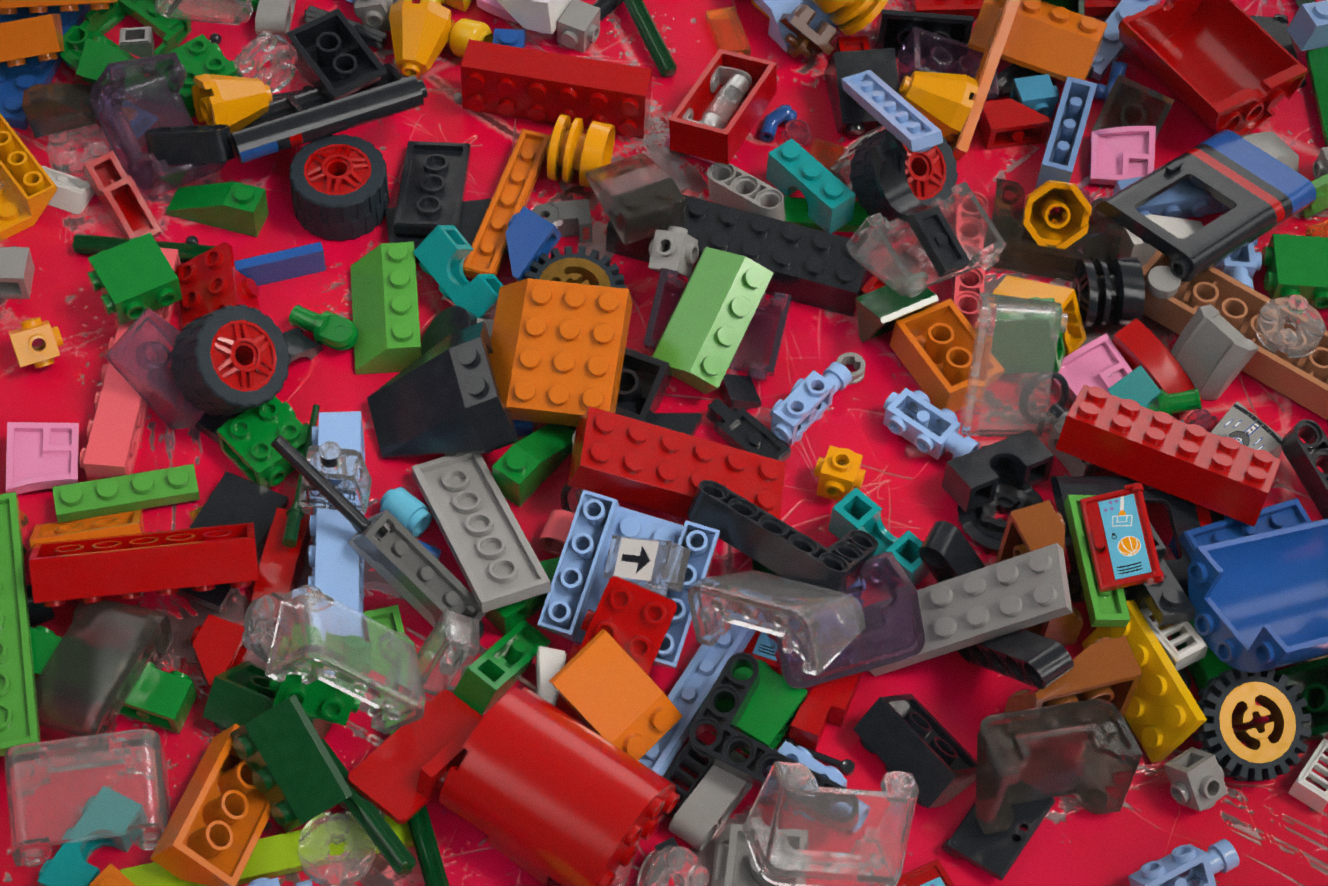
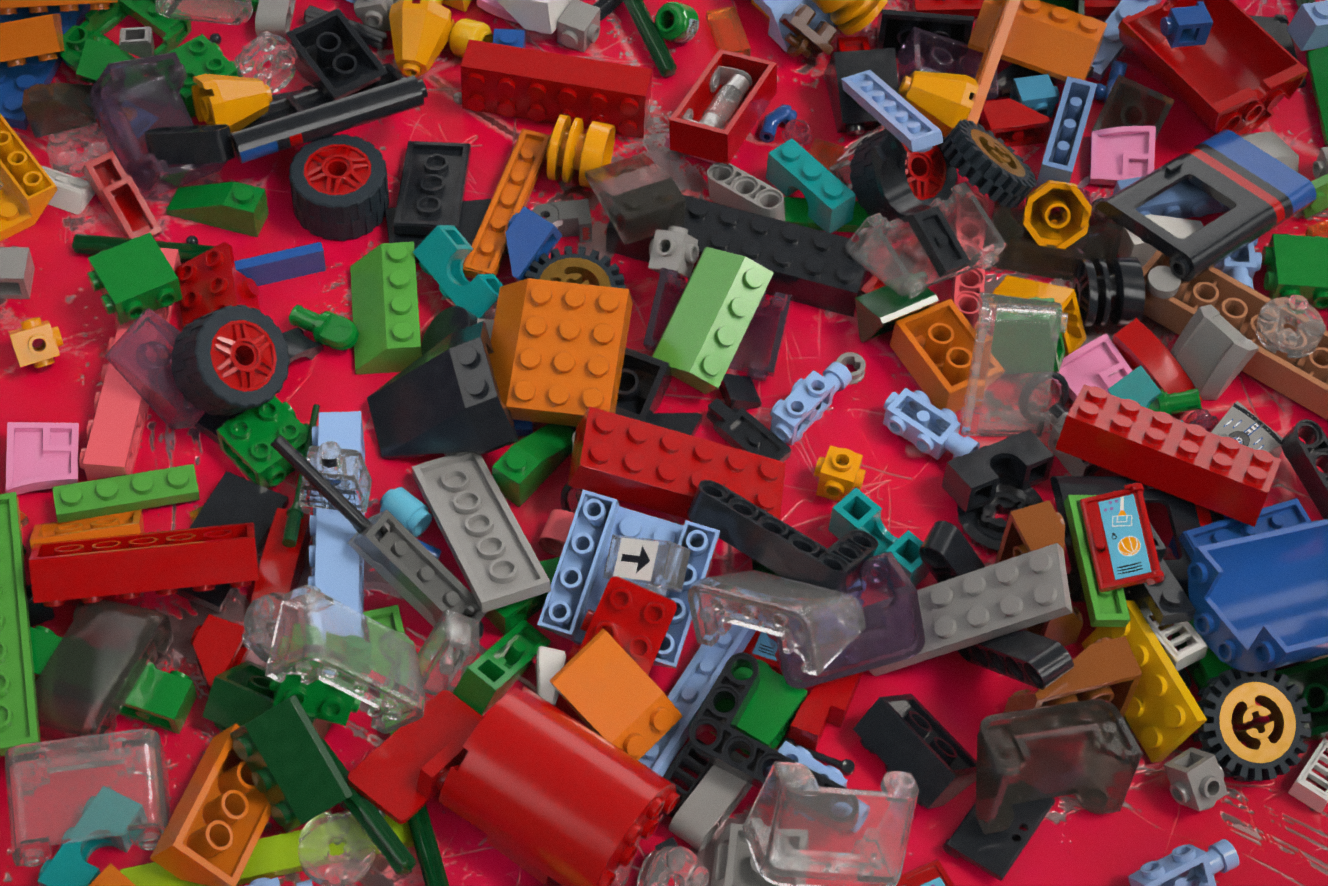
none -> green head [655,2,699,43]
none -> black wheel [941,119,1037,208]
none -> blue brick [1160,1,1213,48]

